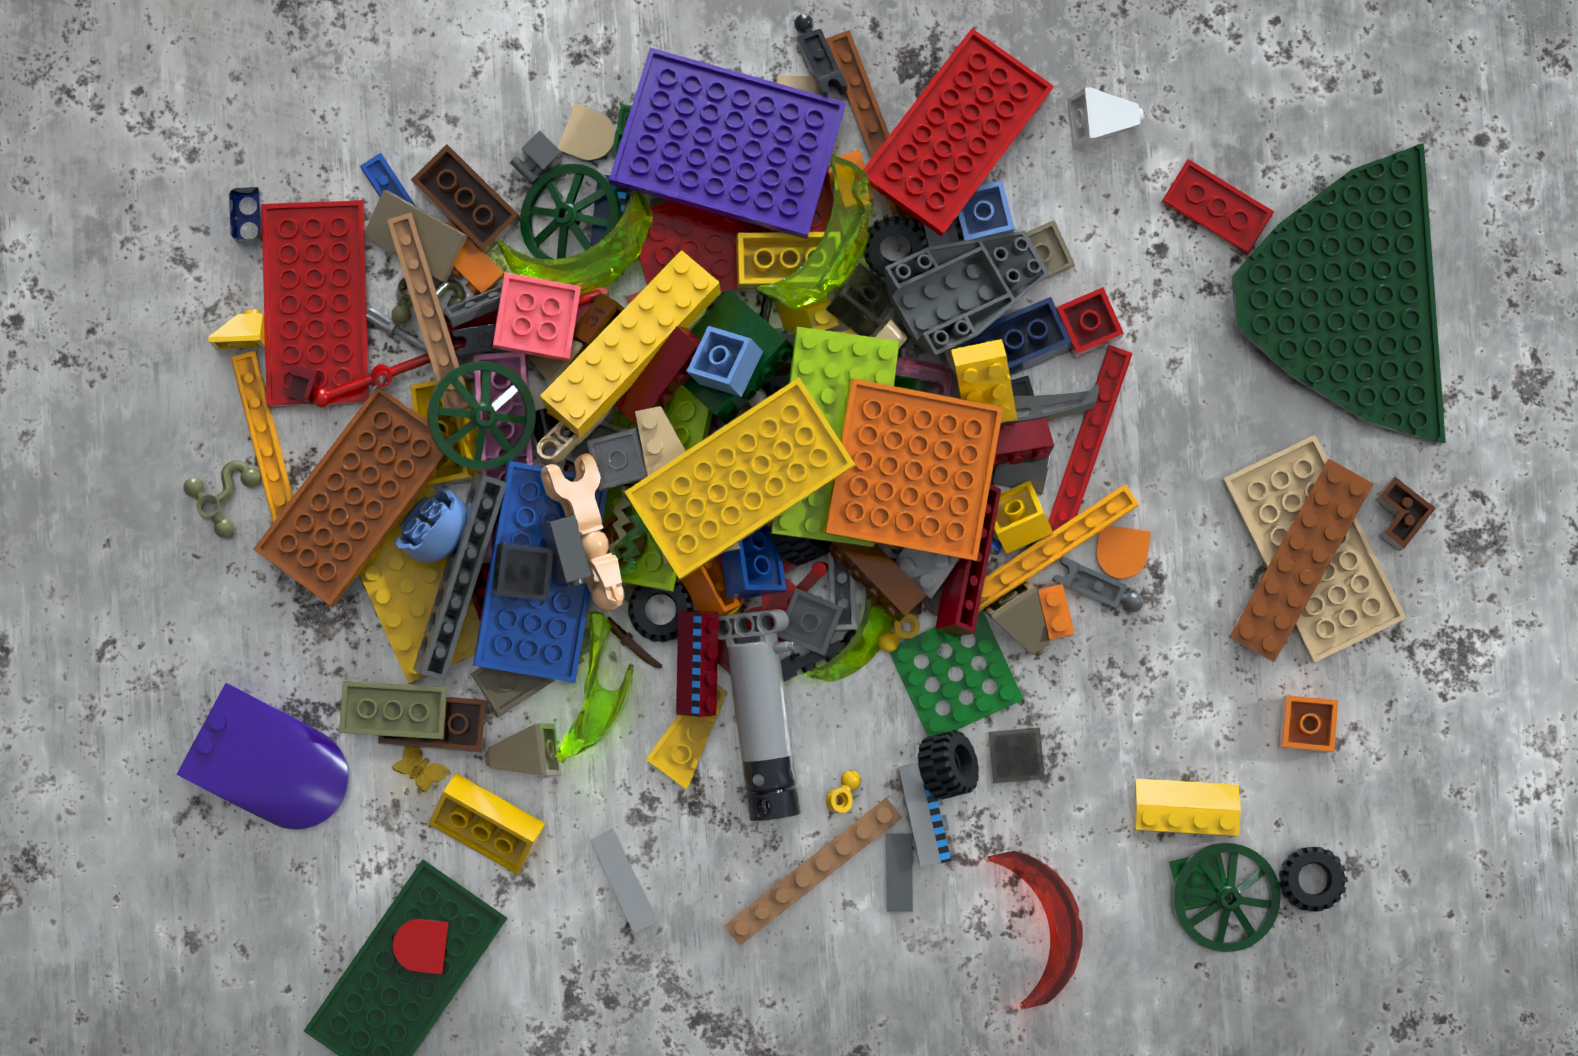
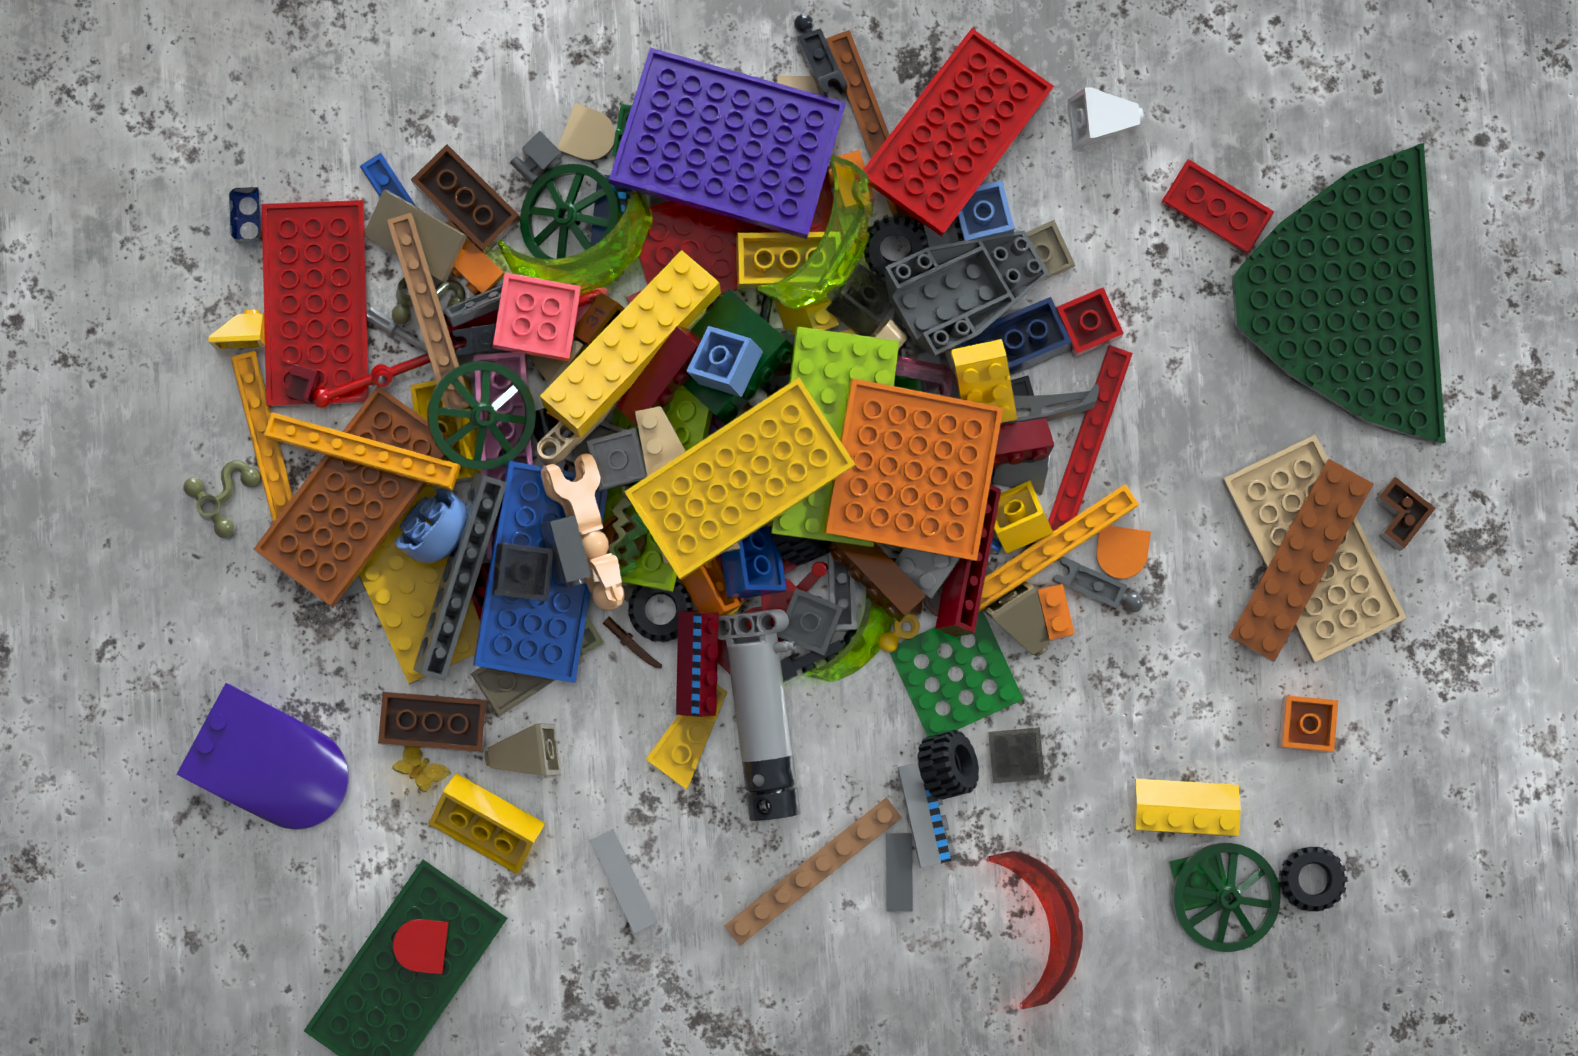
olive plate [339,681,447,740] -> none
clear neon green piece [554,611,634,763] -> none
yellow plate [826,770,861,813] -> none
none -> light orange tile [263,412,461,491]

